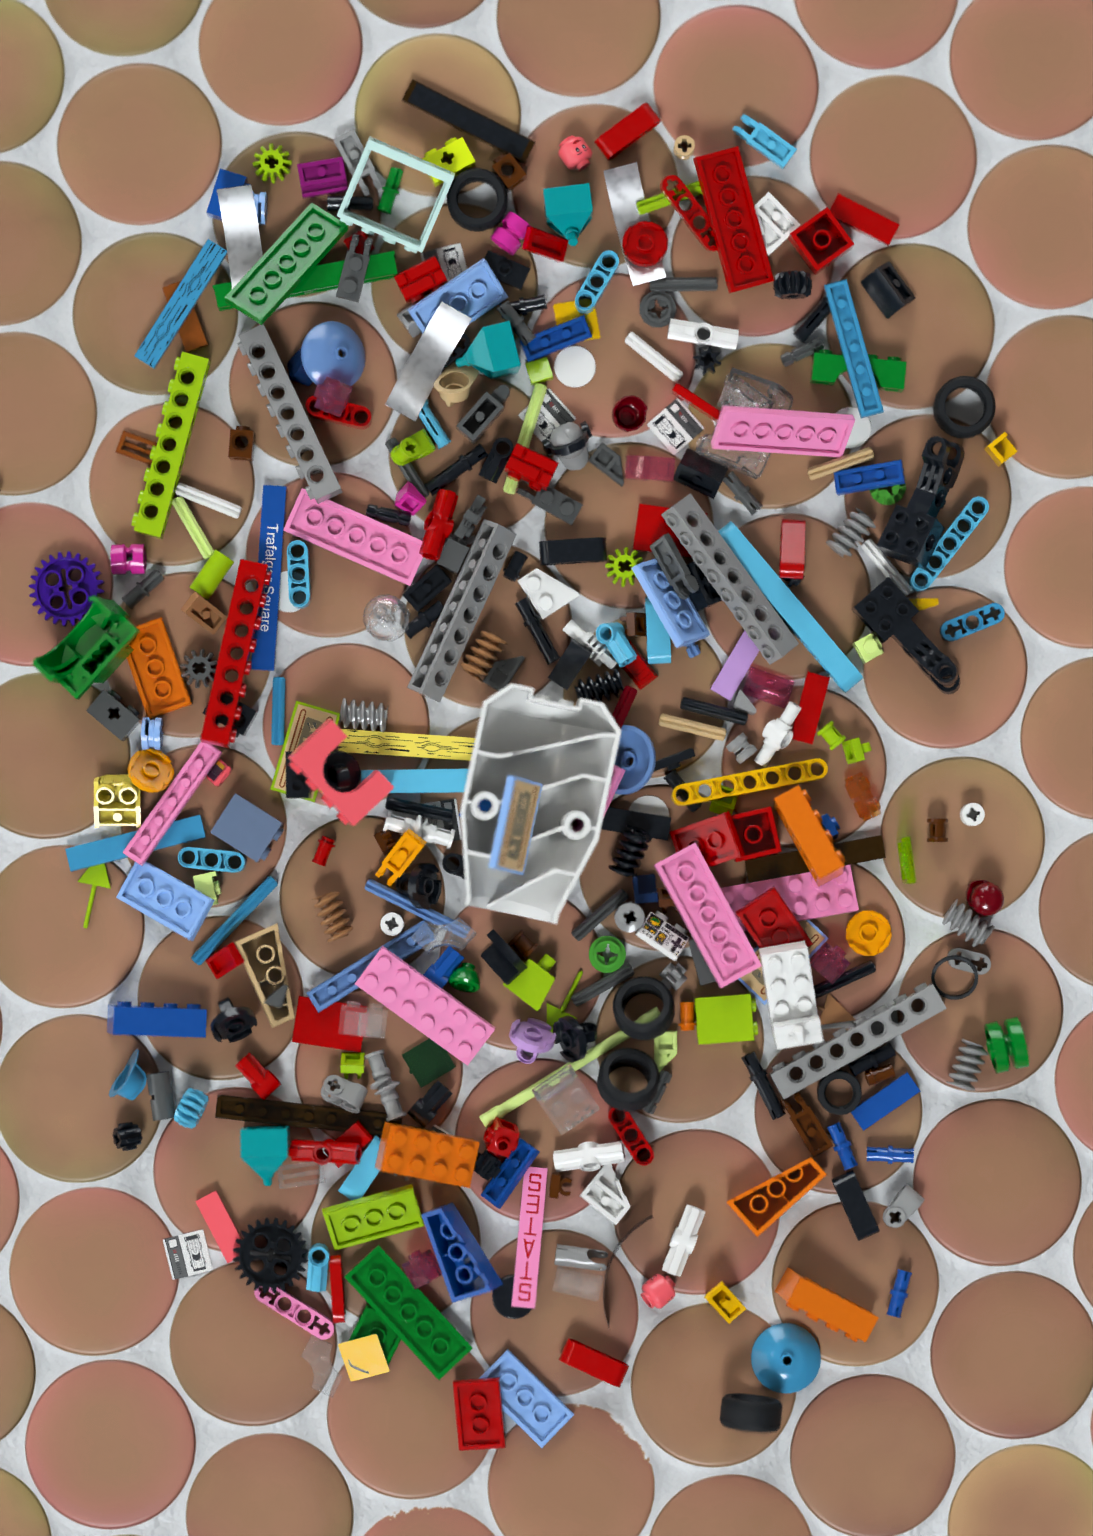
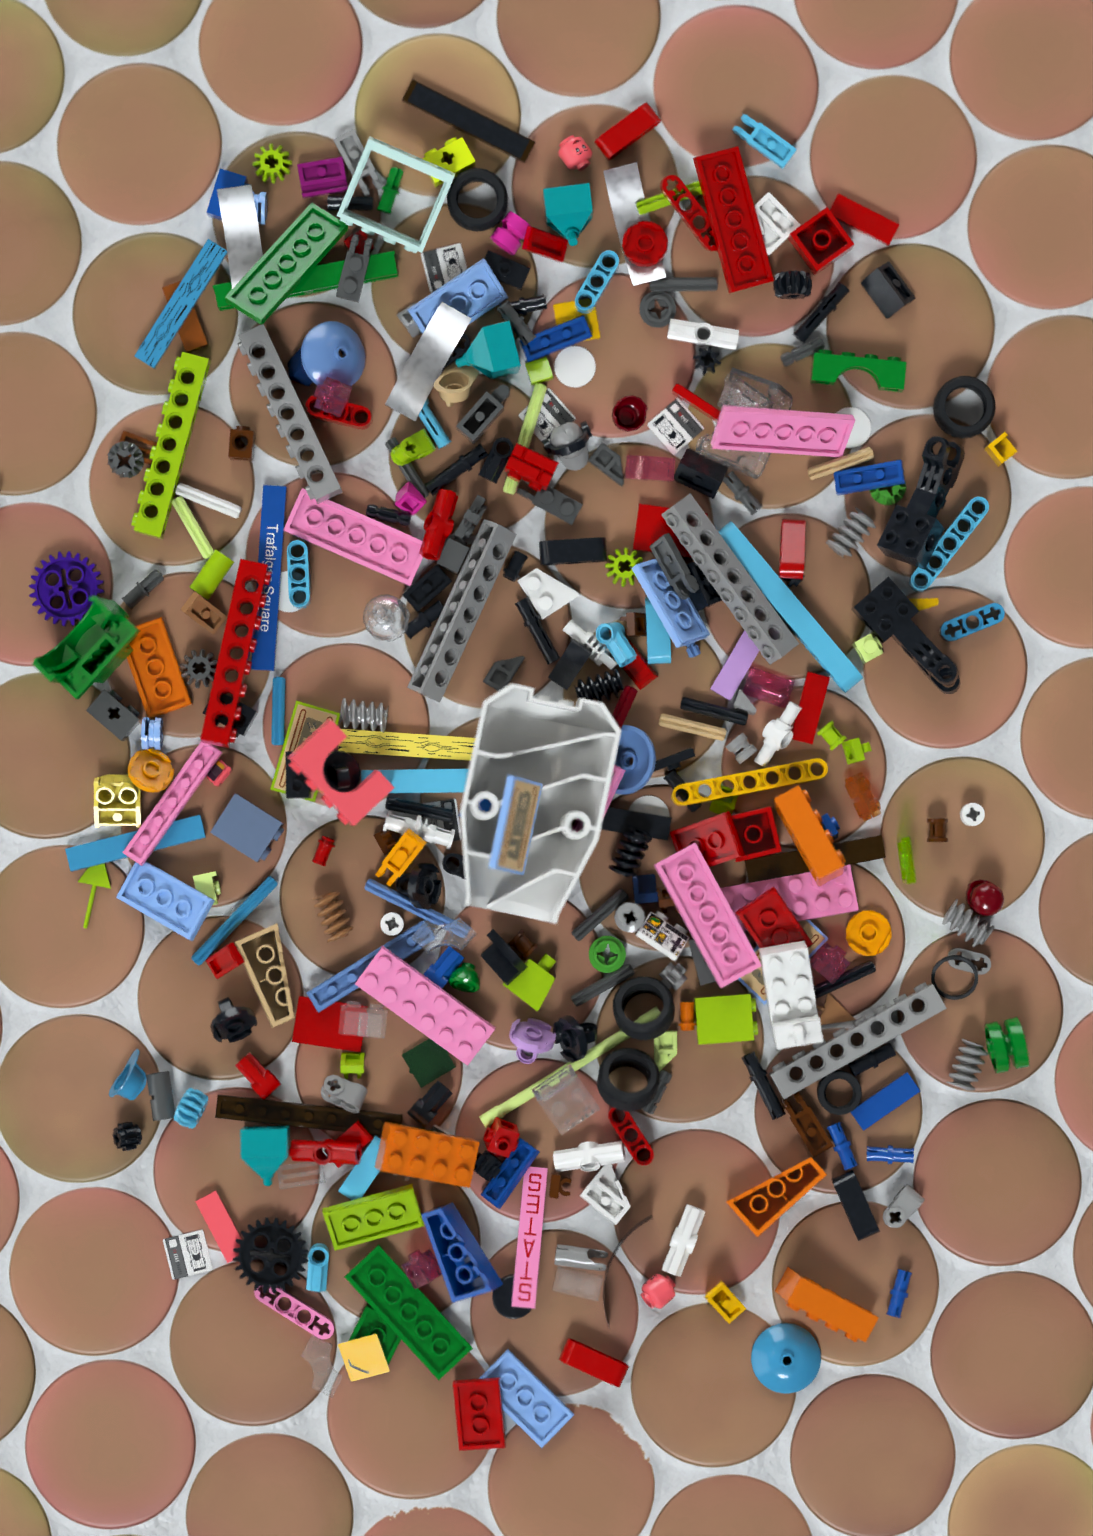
blue wedge [107,1001,207,1038] -> none
dark pink wheel [111,544,146,575] -> none
medium azure beam [178,847,247,873] -> none
dark grey slope [264,984,288,1009] -> none
red beam [329,1255,345,1323] -> none
light grey piece [364,1049,407,1122] -> none
red brick [394,256,448,304] -> none
medium nougat piece [460,631,508,683] -> none
reddish brown brick [491,153,527,193] -> none
lime piece [547,971,583,1033] -> none
white axle [625,332,683,383] -> none
tan bush [673,135,695,160] -> none
black tyre [720,1393,783,1433] -> none
dark azure tile [824,279,884,419] -> none
white axle [861,539,912,596] -> none
reddish brown pin [864,1063,896,1086] -> none
none -> dark grey gear [107,441,144,478]

